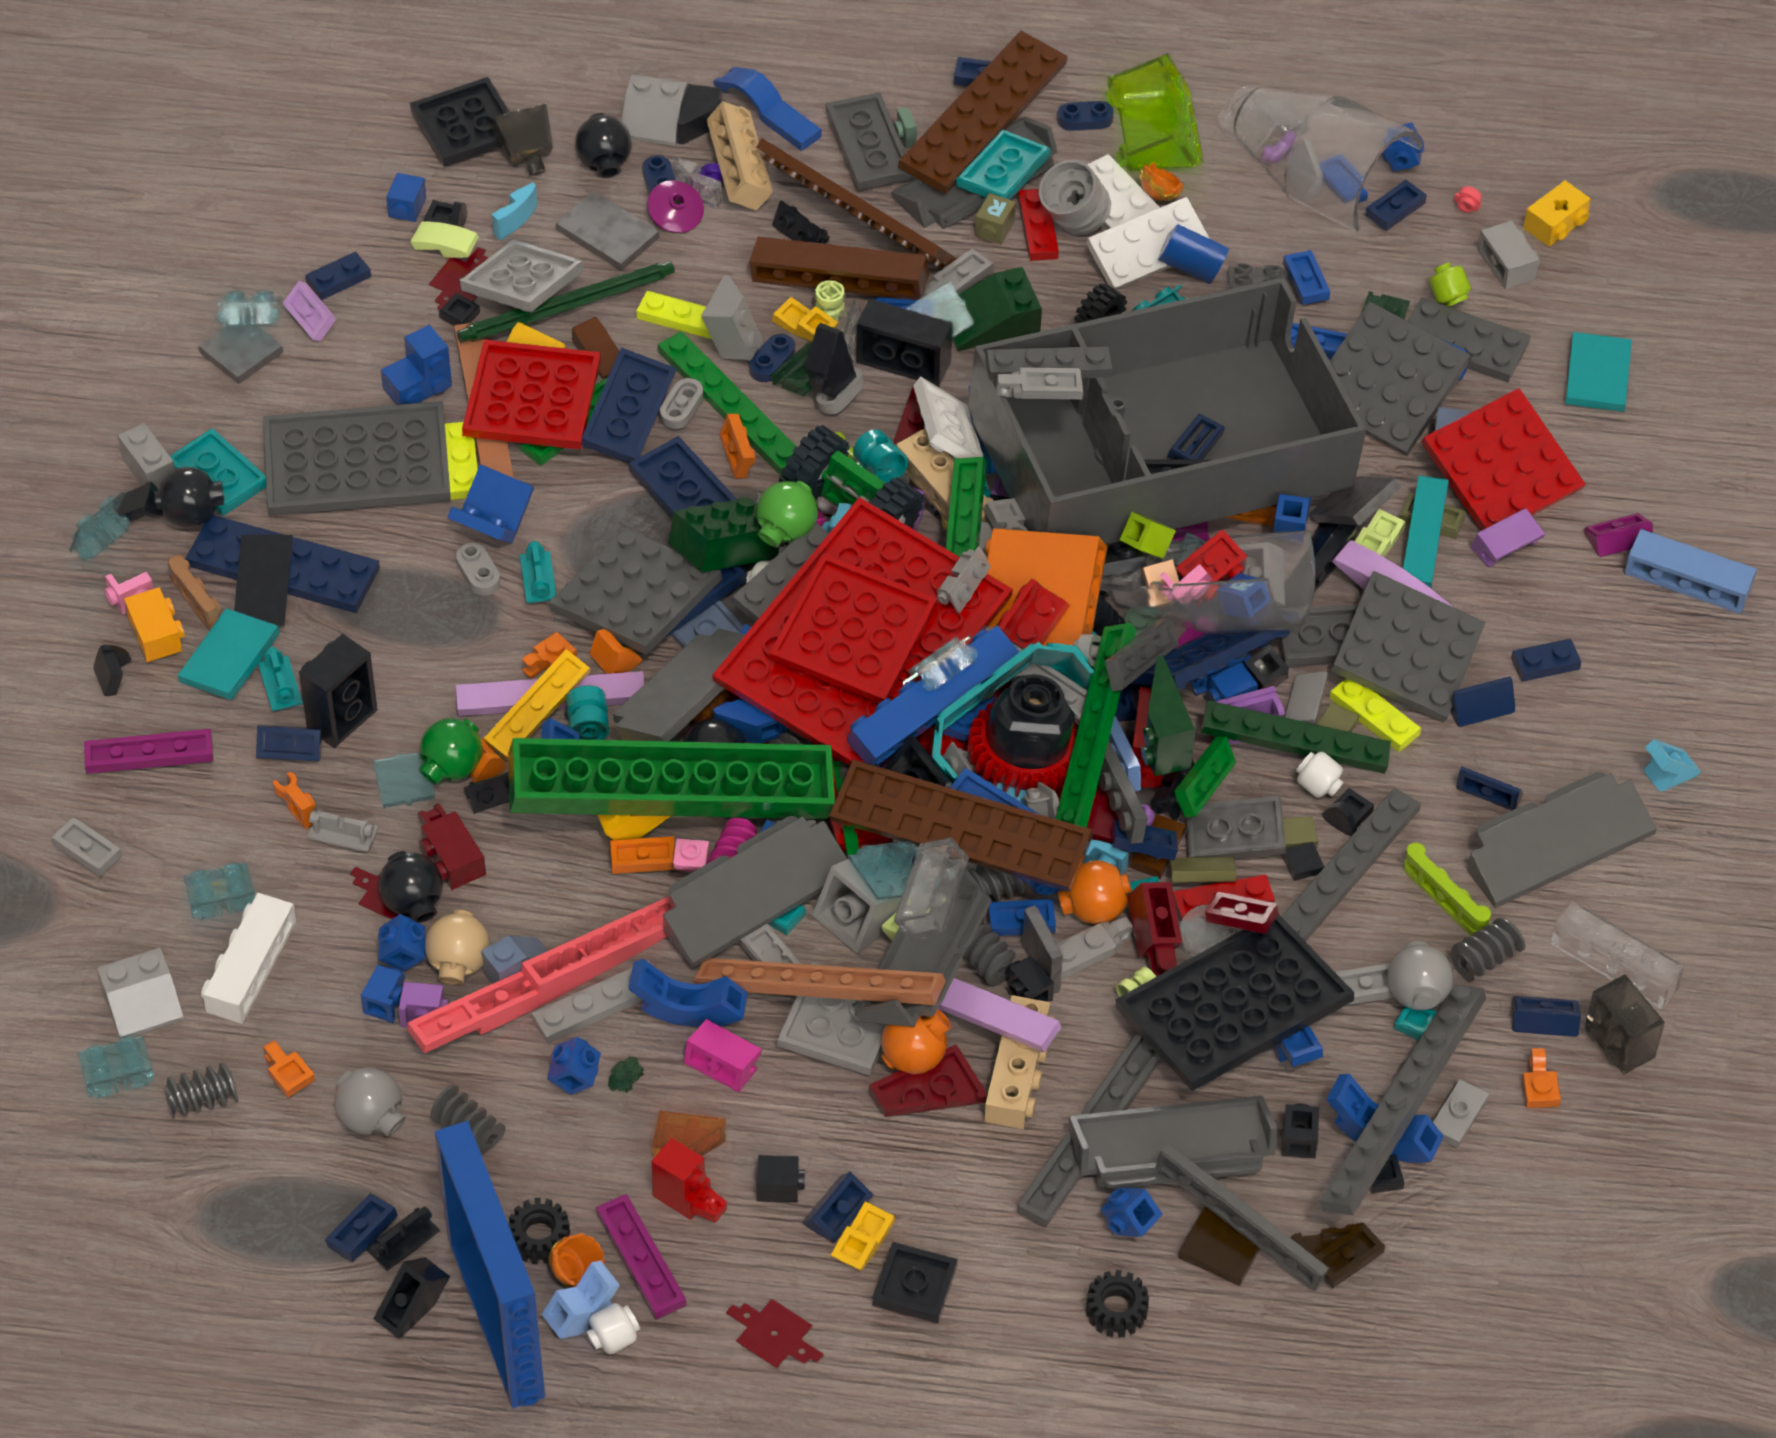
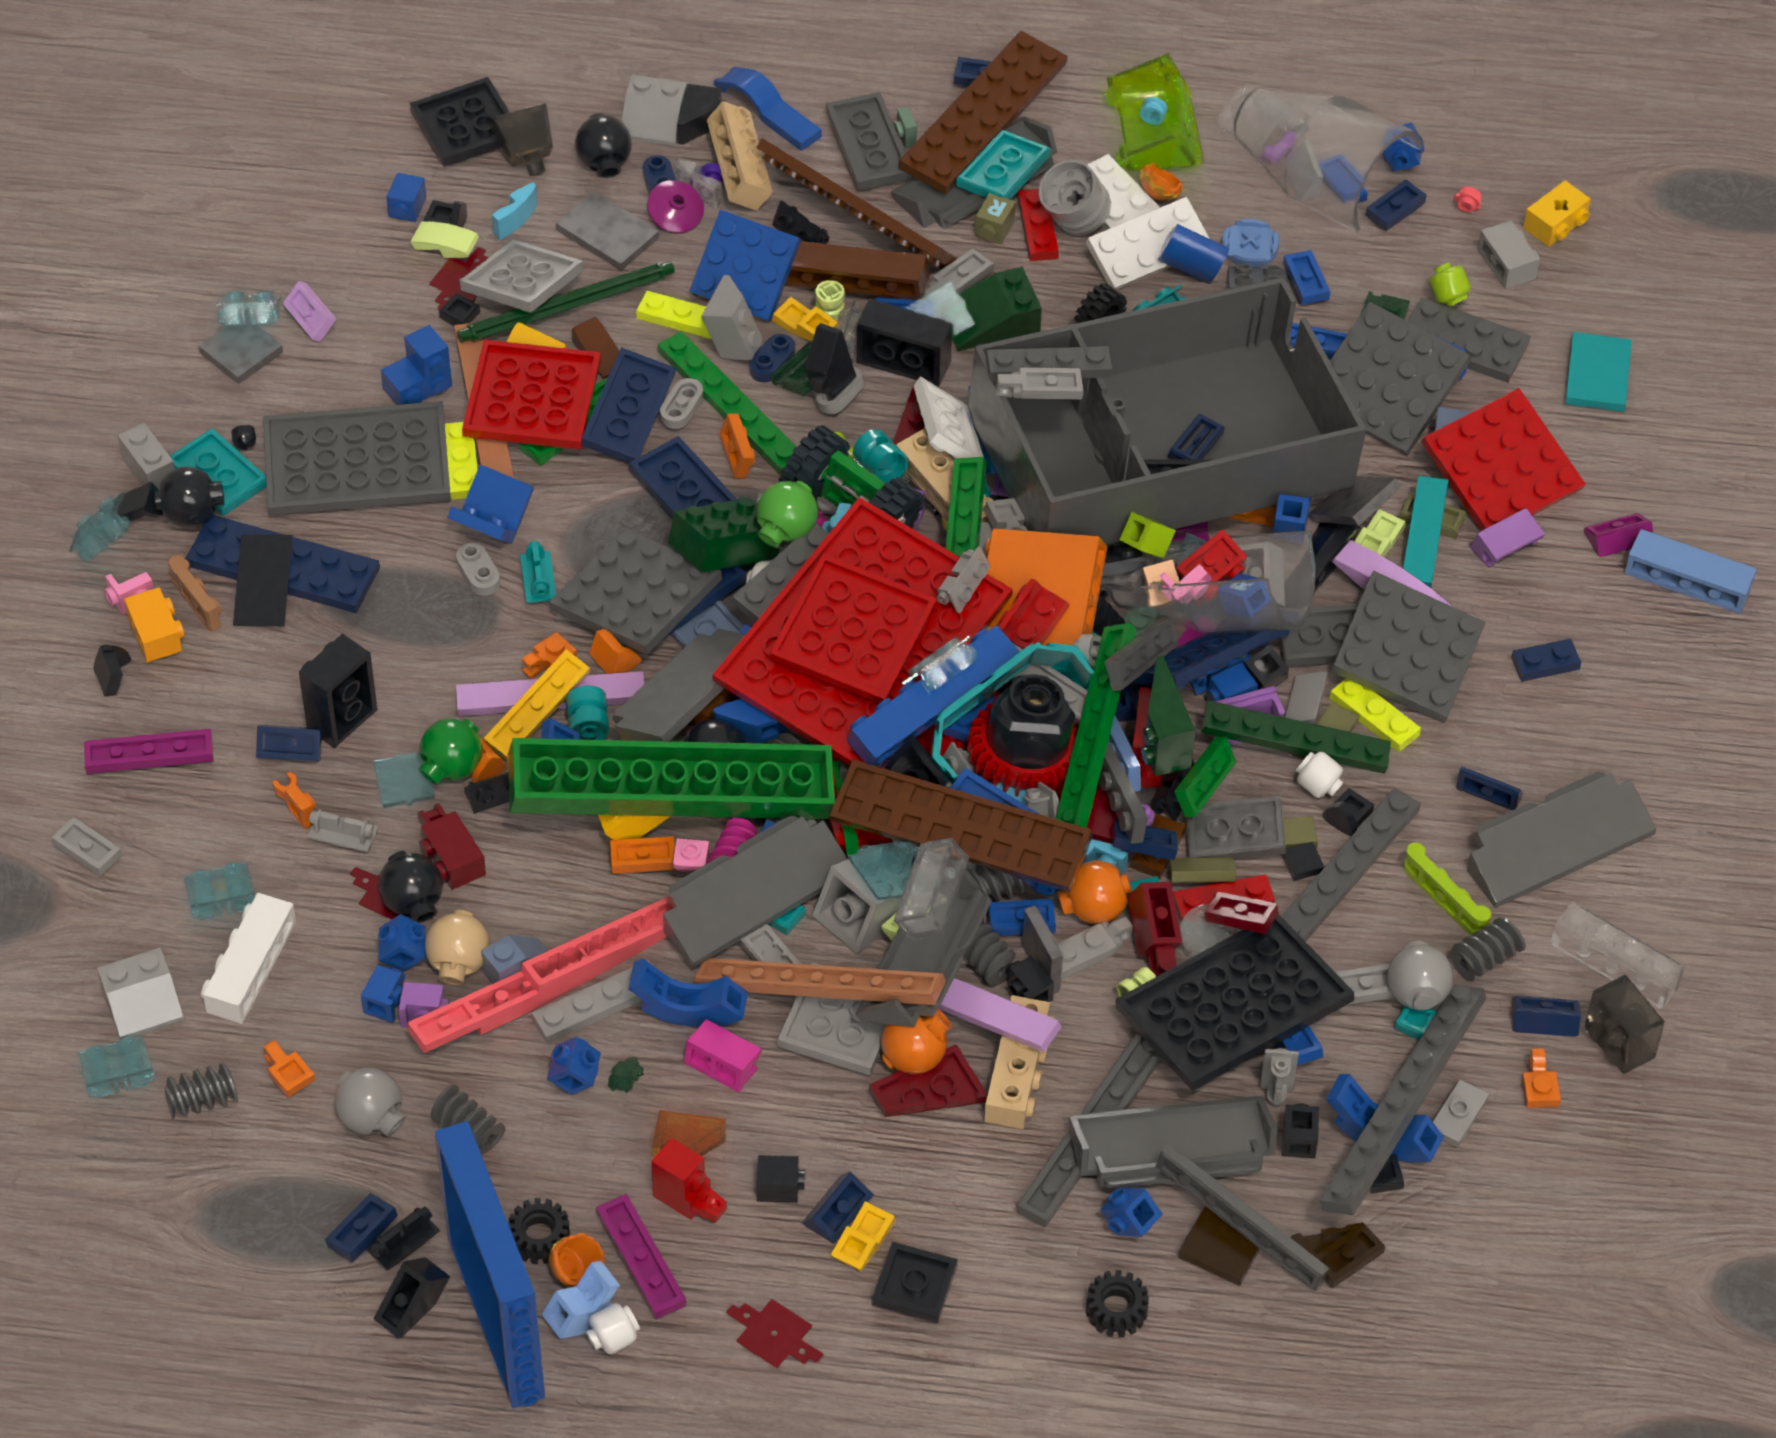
teal tile [177,608,280,700] -> none
teal hinge [258,647,303,711] -> none
dark blue plate [305,251,371,300] -> none
dark blue plate [1057,101,1114,131] -> none
dark blue slope [1450,676,1515,727] -> none
medium azure slope [1644,739,1701,791] -> none
none -> black hinge [231,425,256,451]
none -> blue plate [689,209,802,322]
none -> medium azure bush [1140,97,1168,125]
none -> medium blue tile [1221,219,1280,267]
none -> light grey hinge [1260,1048,1299,1106]

